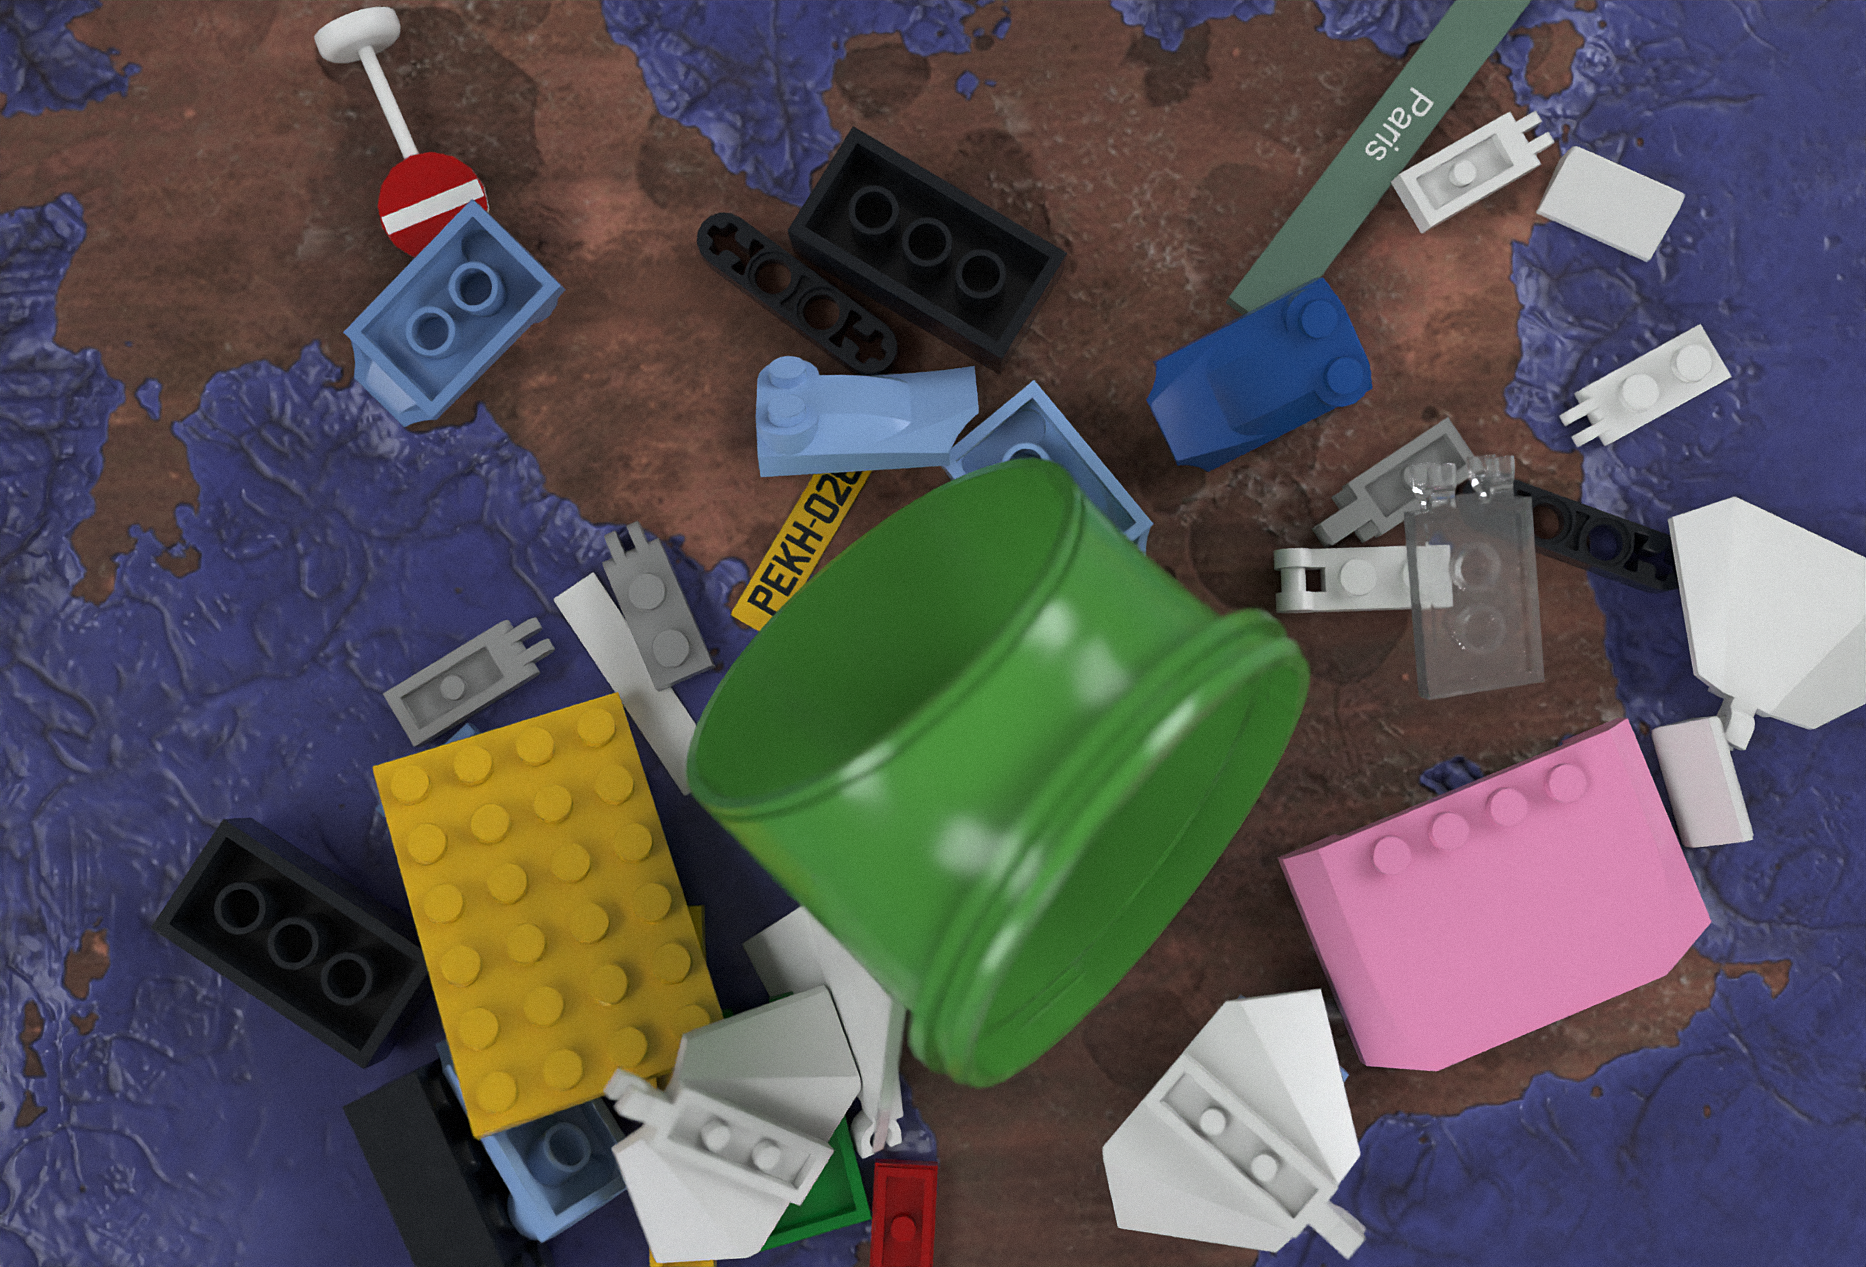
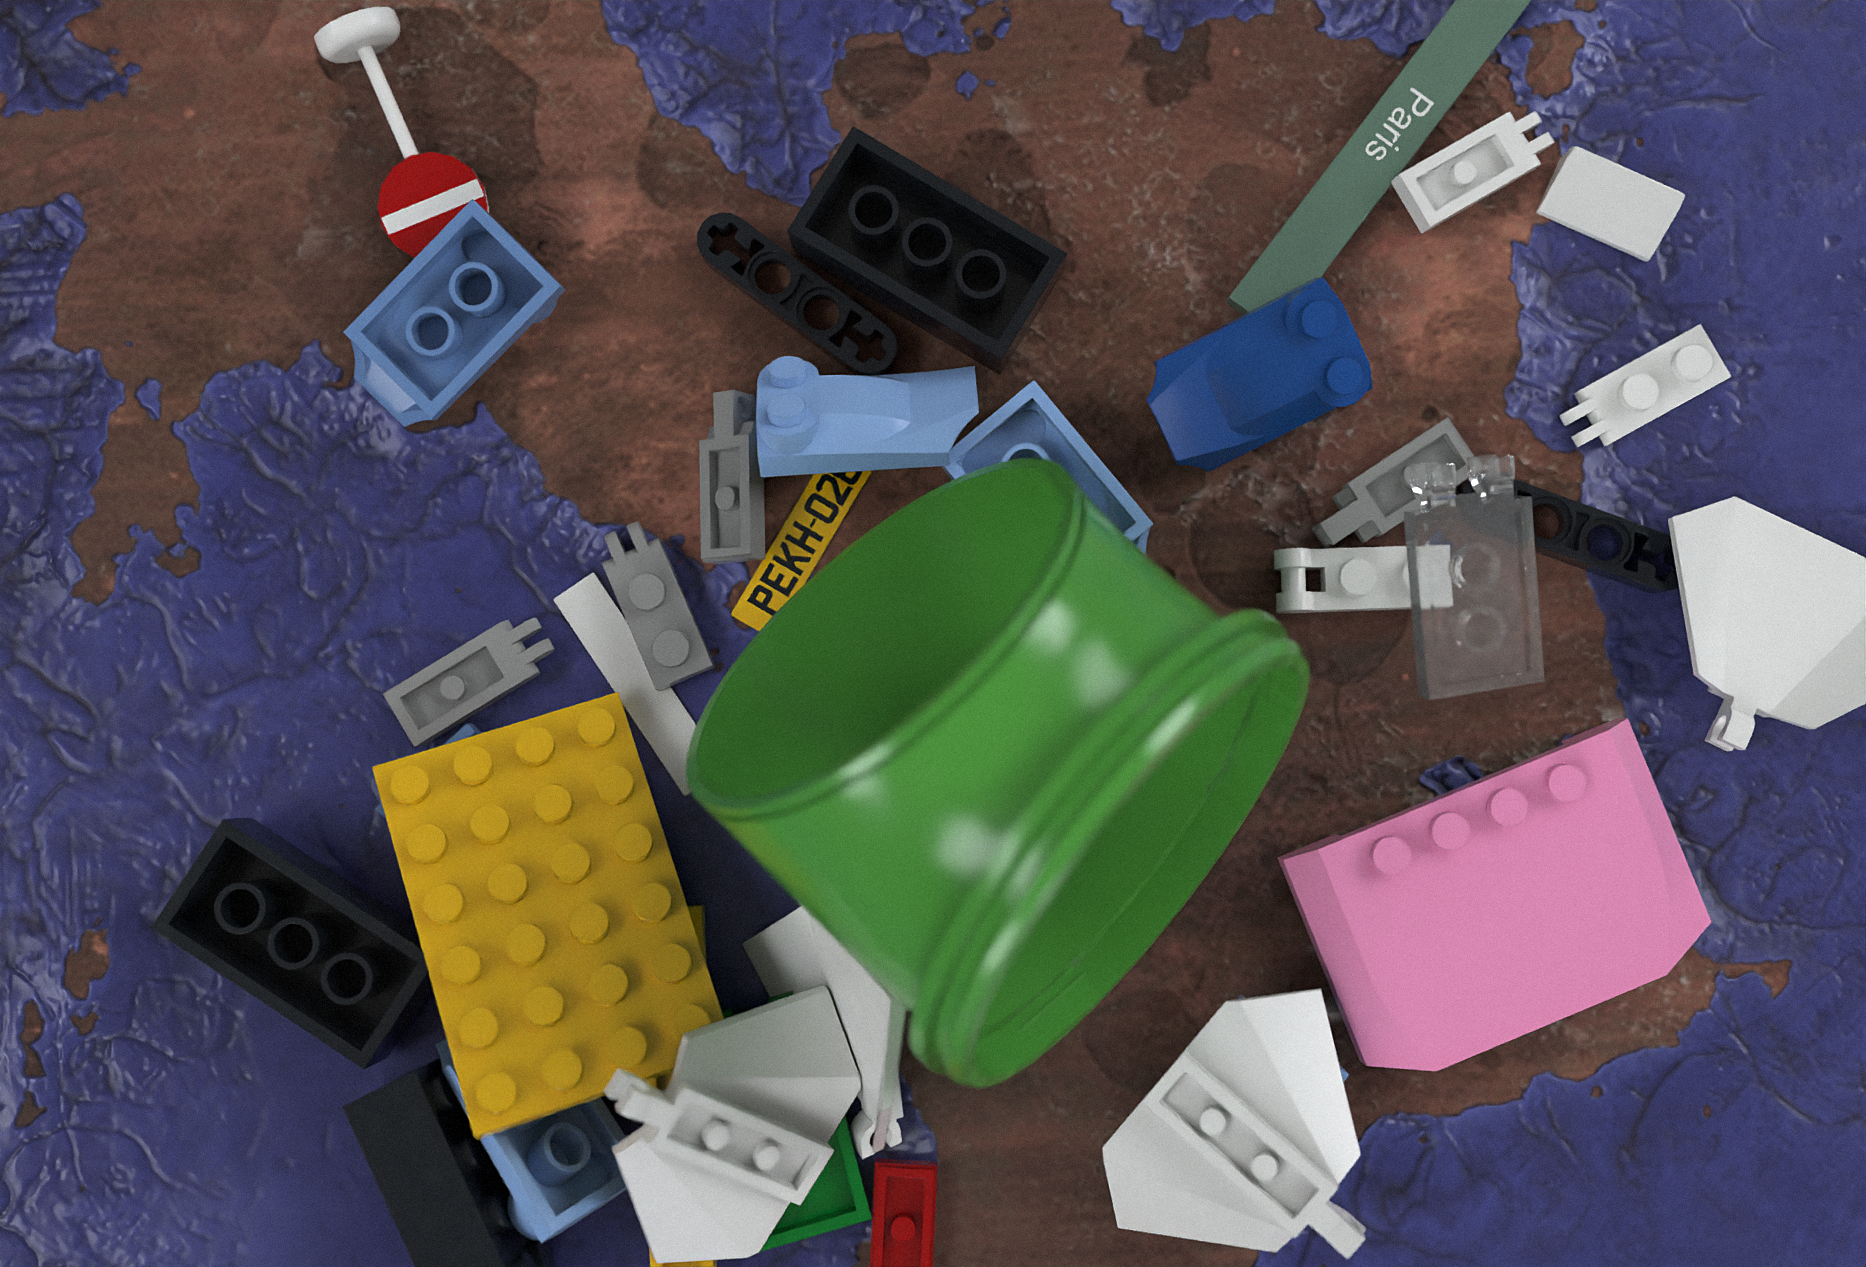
white slope [1651,716,1754,848] -> none
none -> light grey hinge [699,390,765,564]

